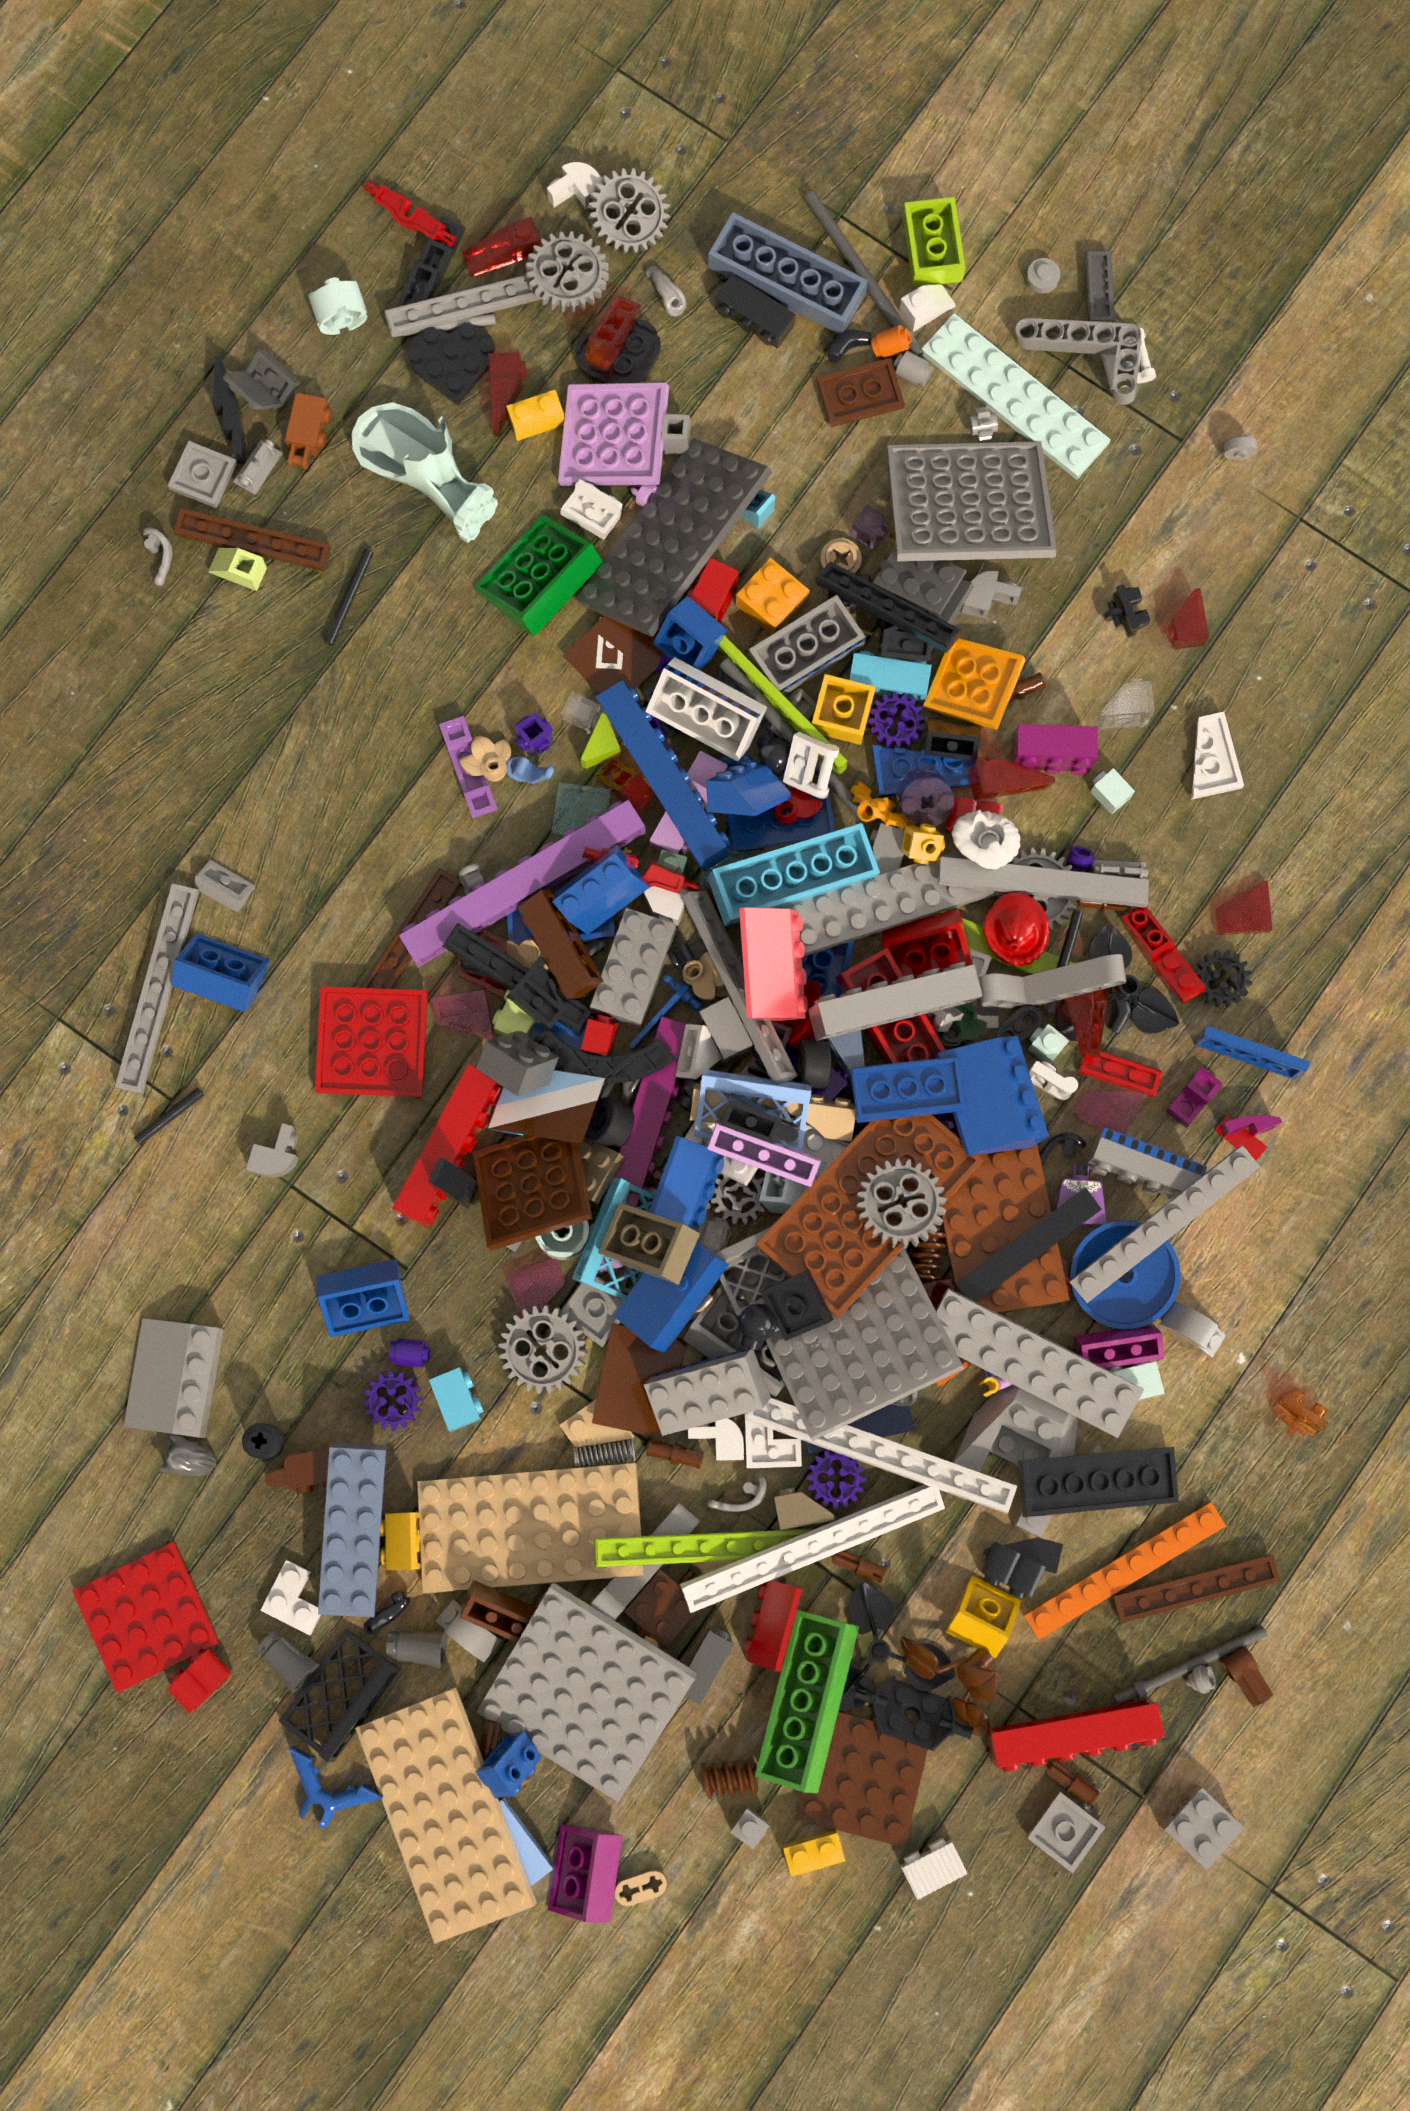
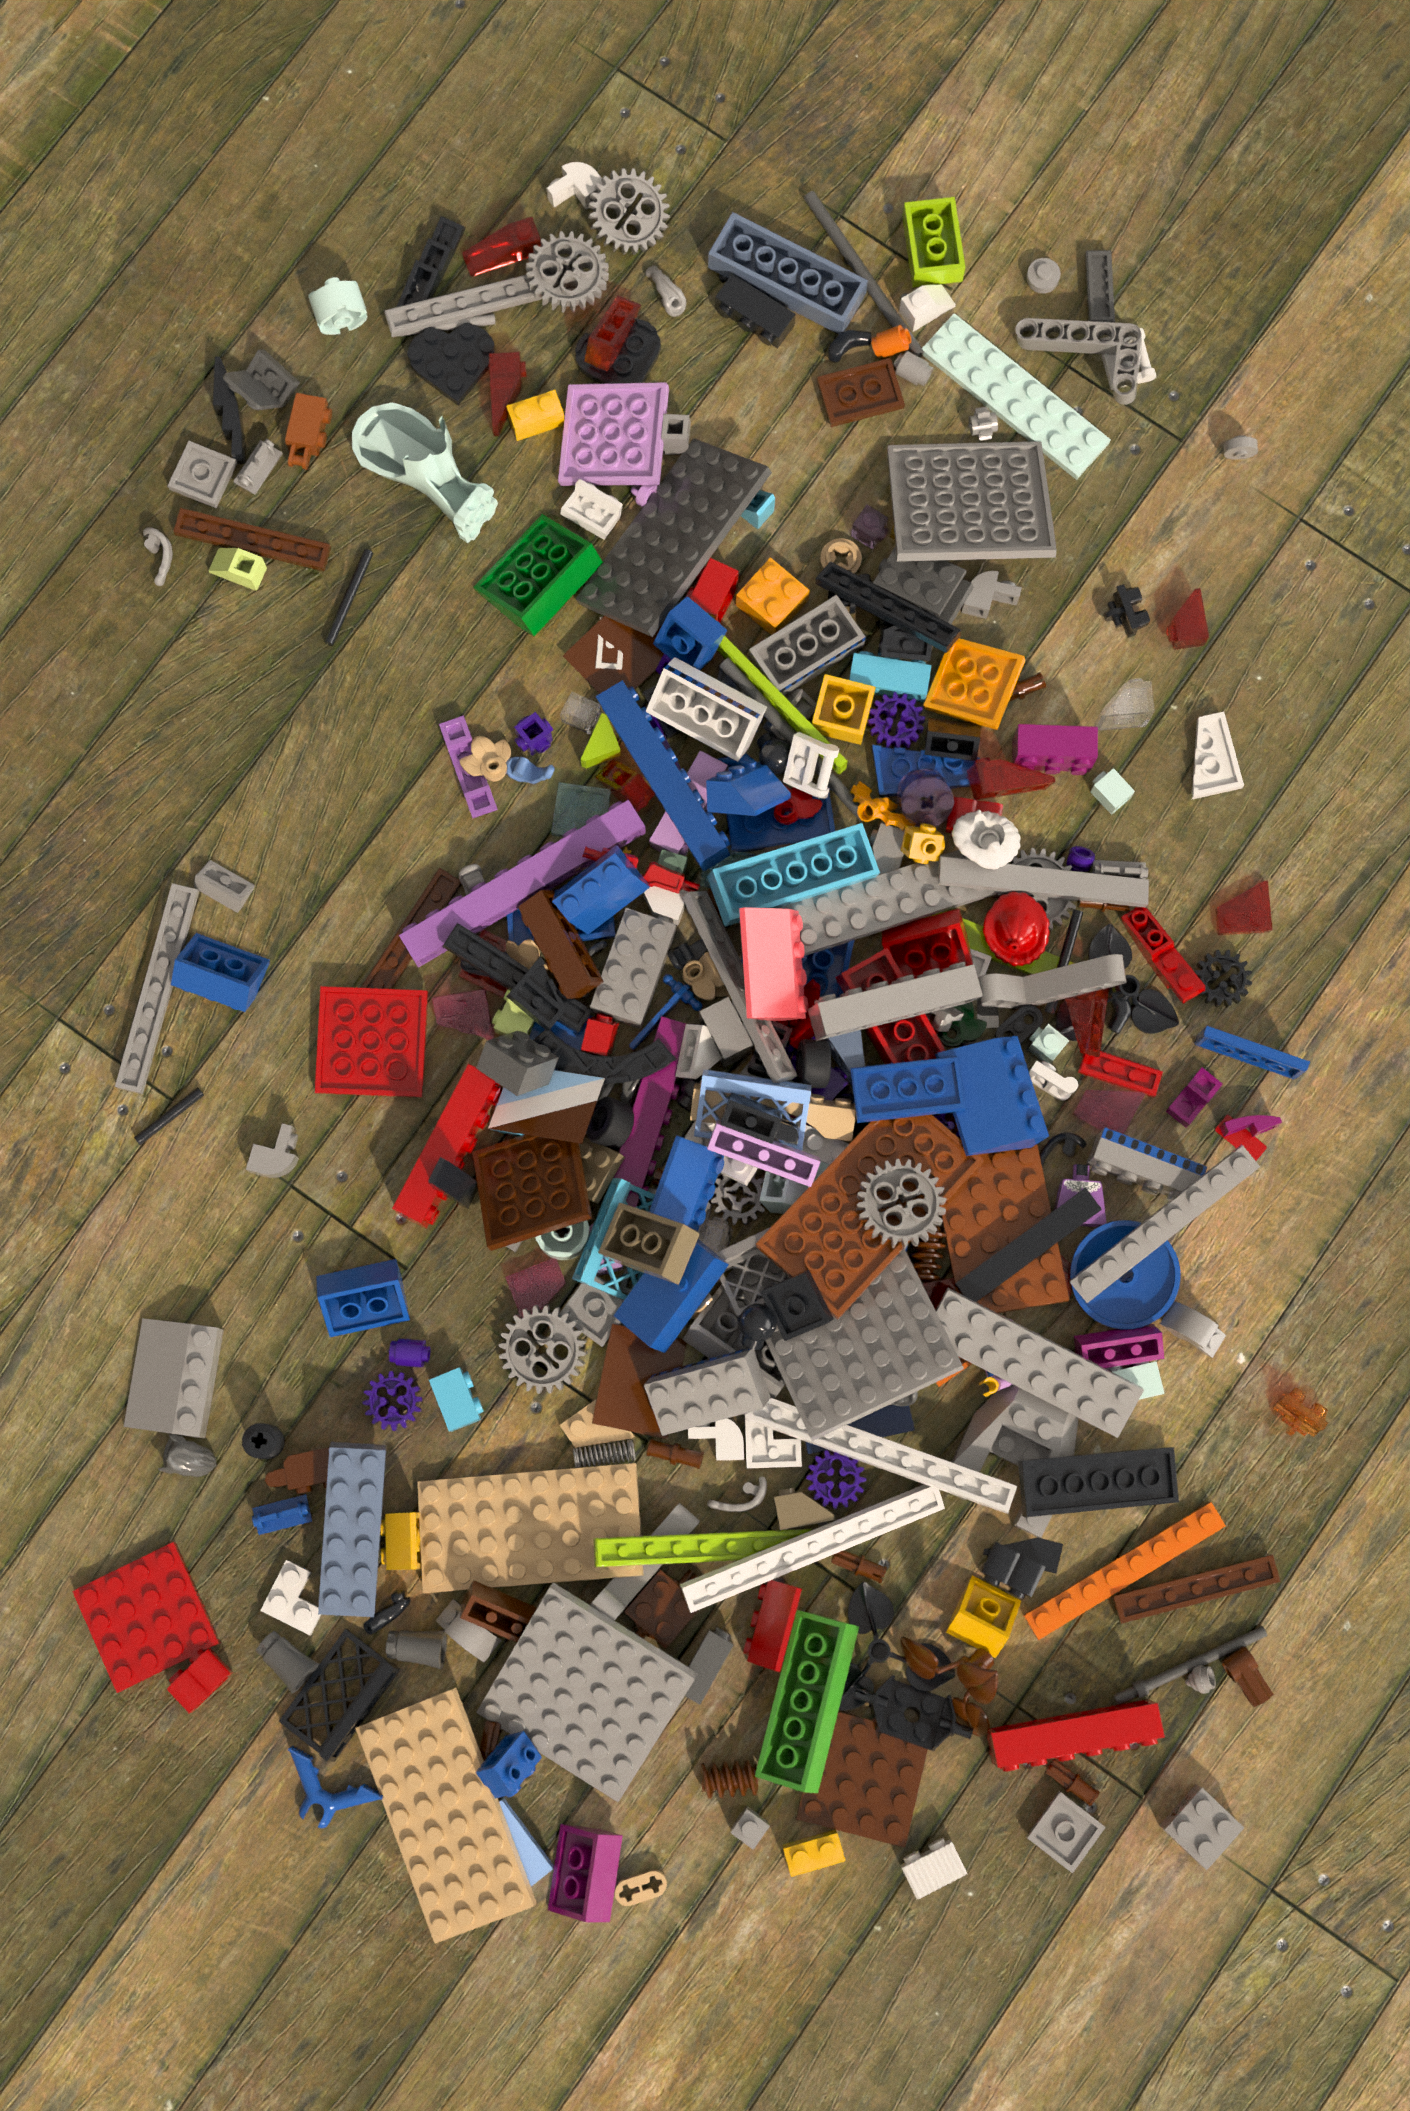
red piece [364,181,456,247] -> none
none -> blue hinge [252,1494,312,1535]

